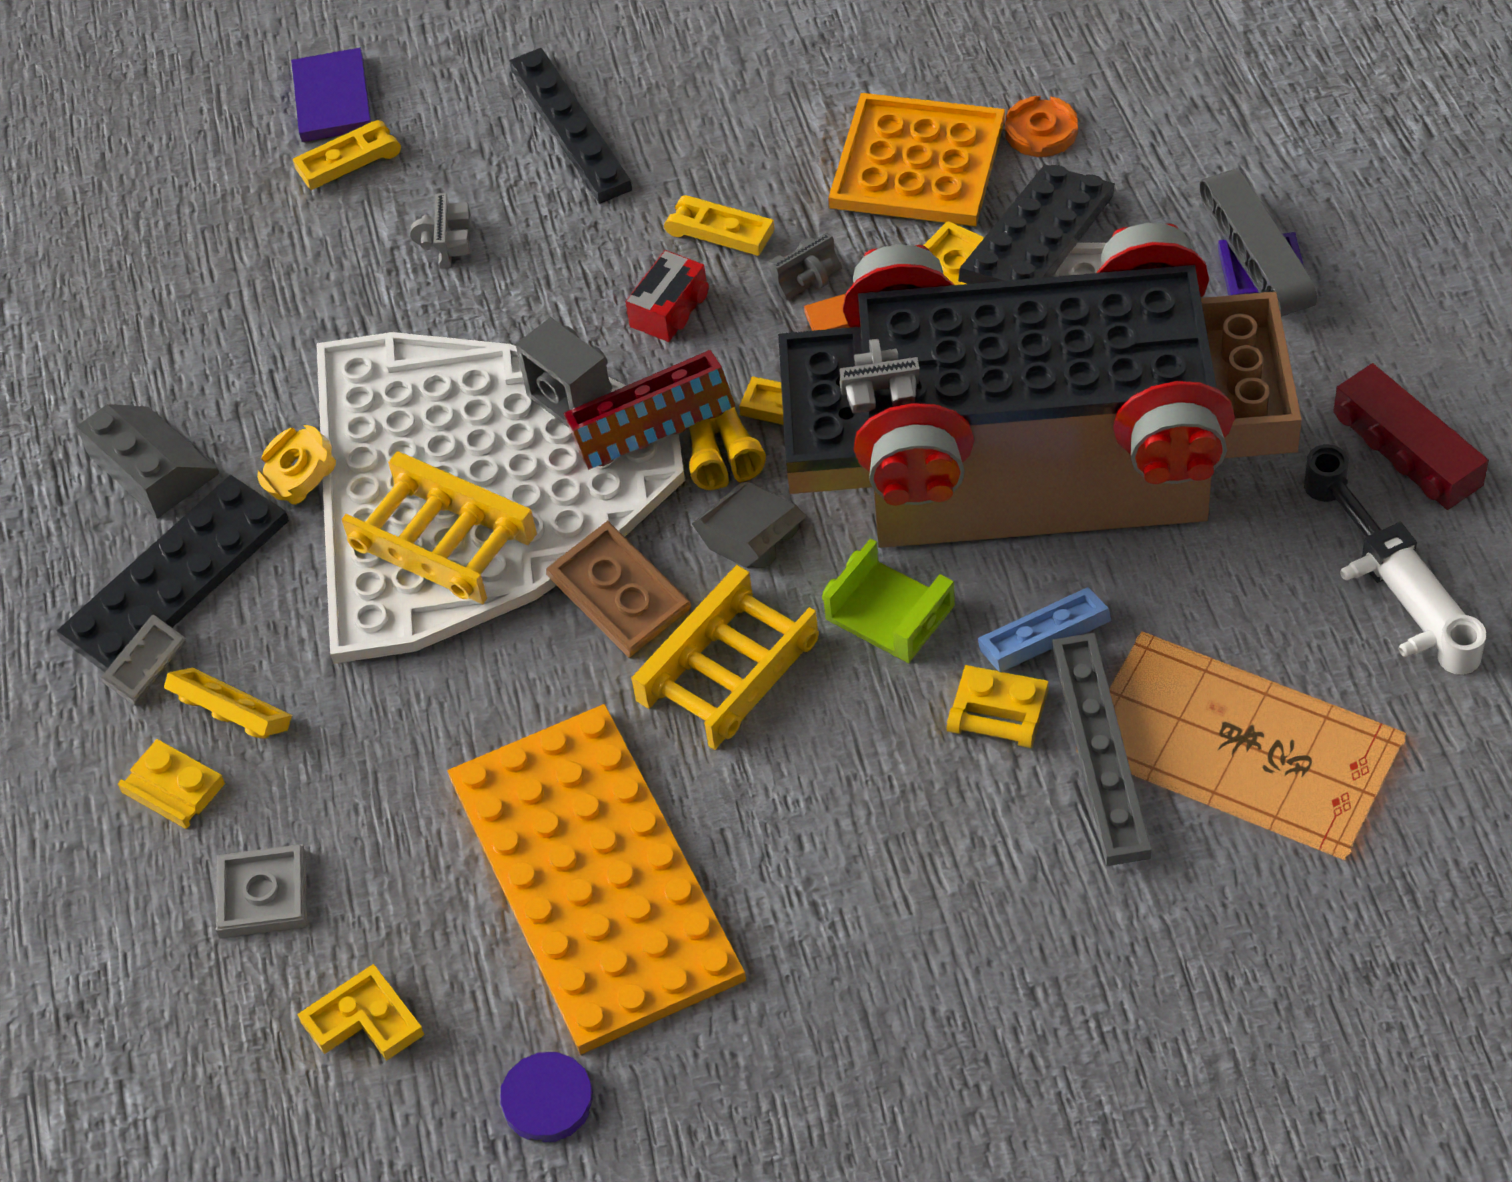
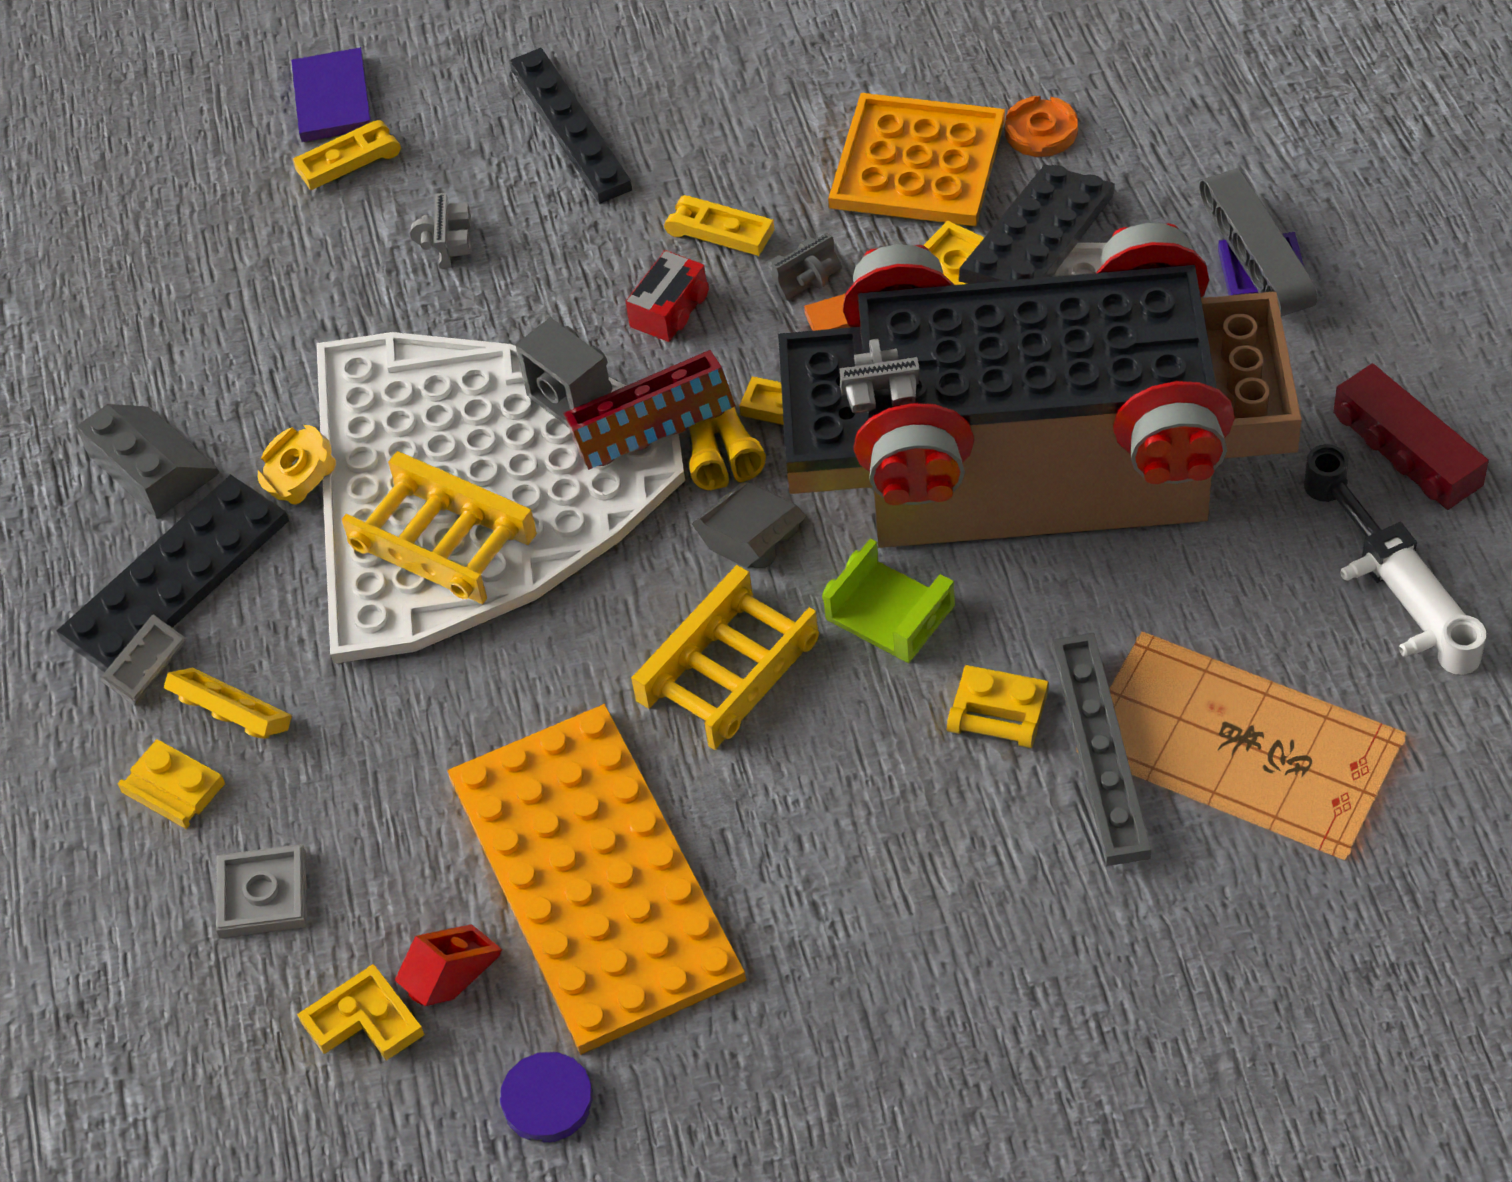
medium nougat tile [546,520,691,658] -> none
medium blue plate [978,587,1111,673] -> none
none -> red slope [395,924,503,1006]

